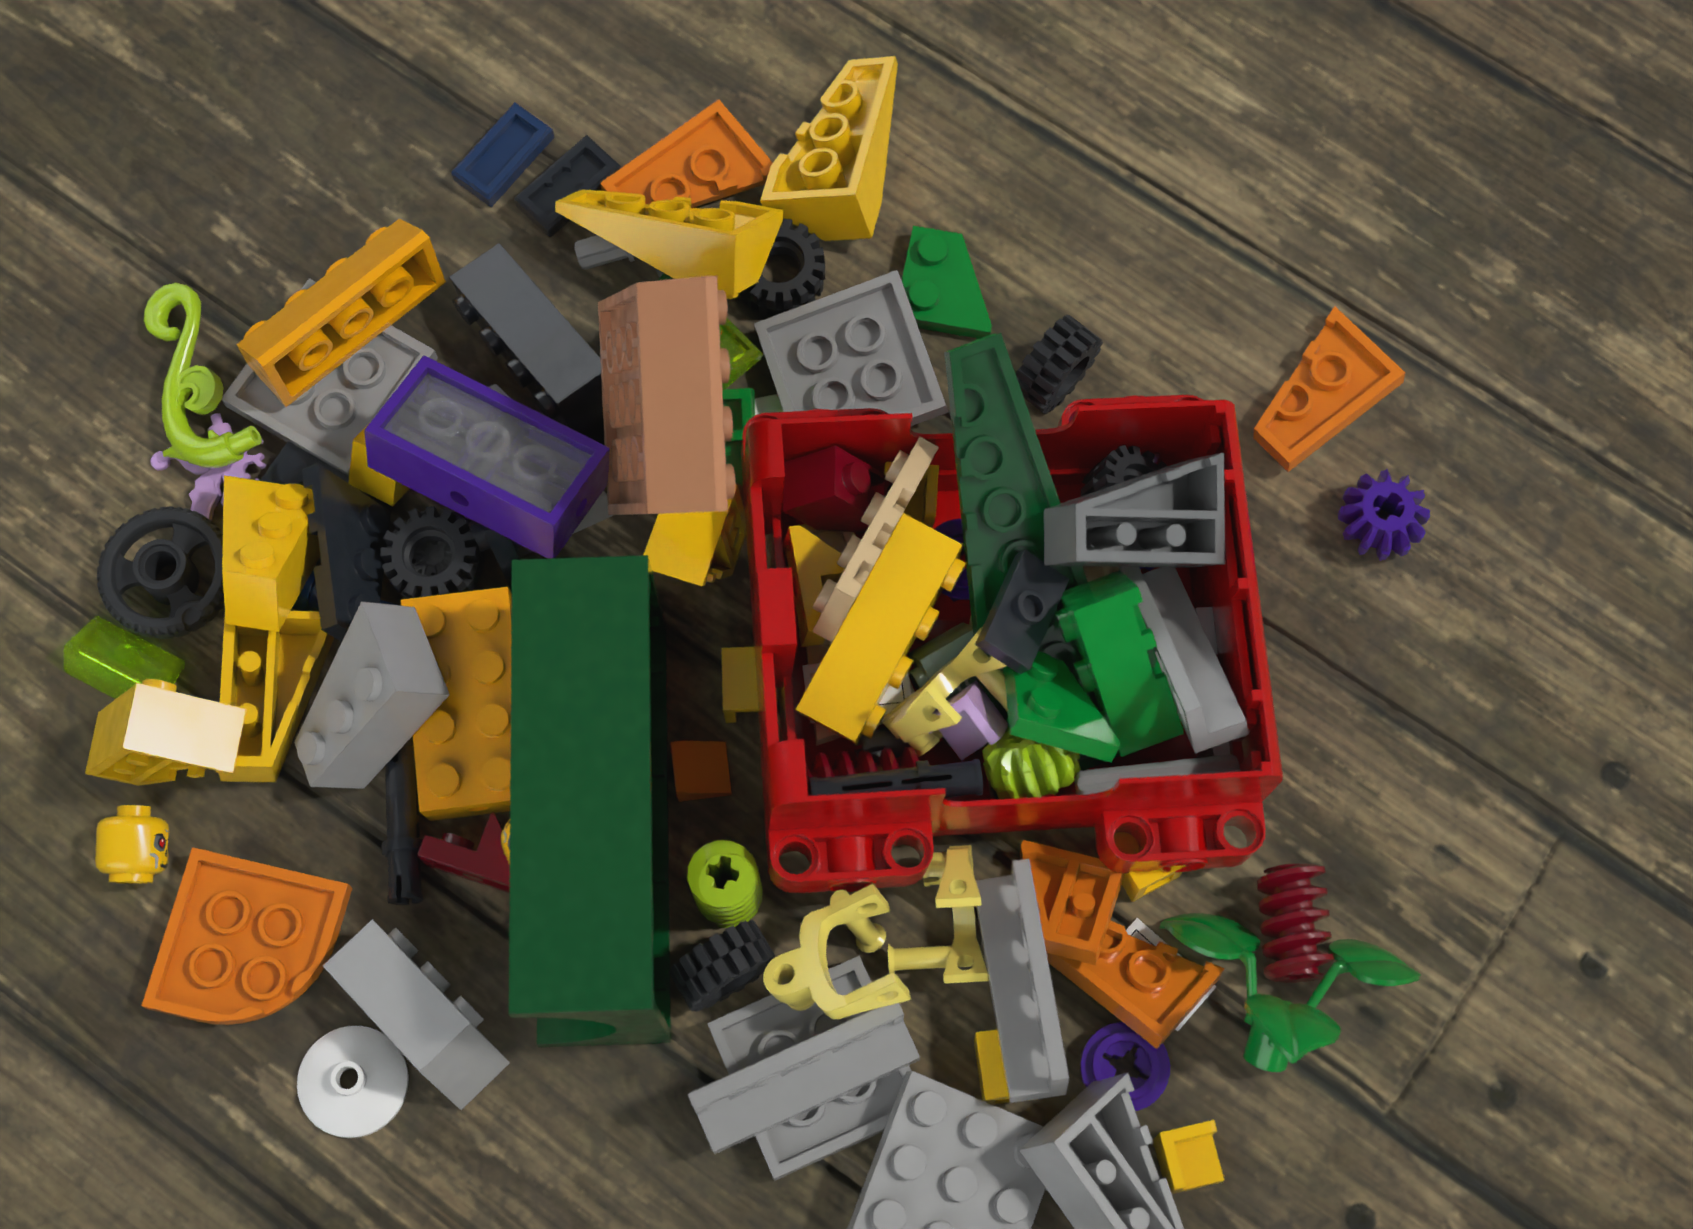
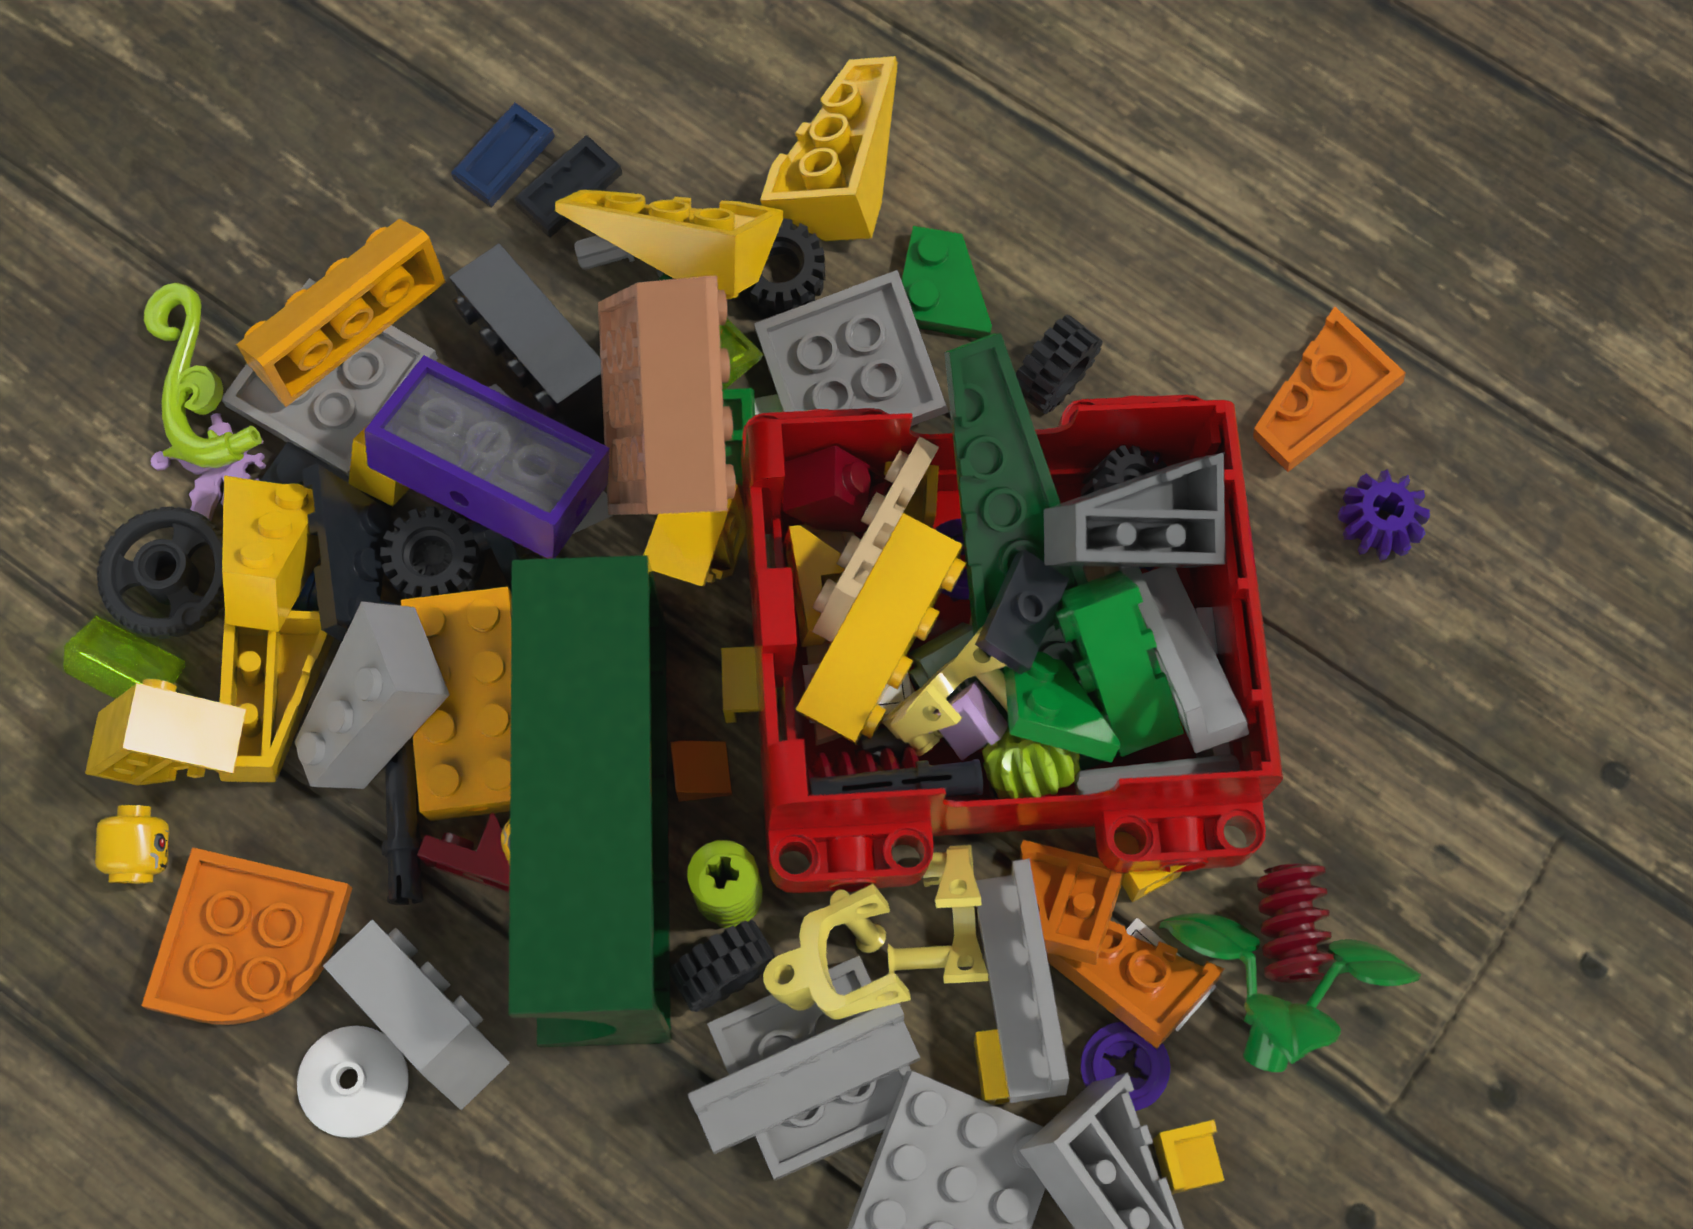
orange wing [600,99,773,208] -> none

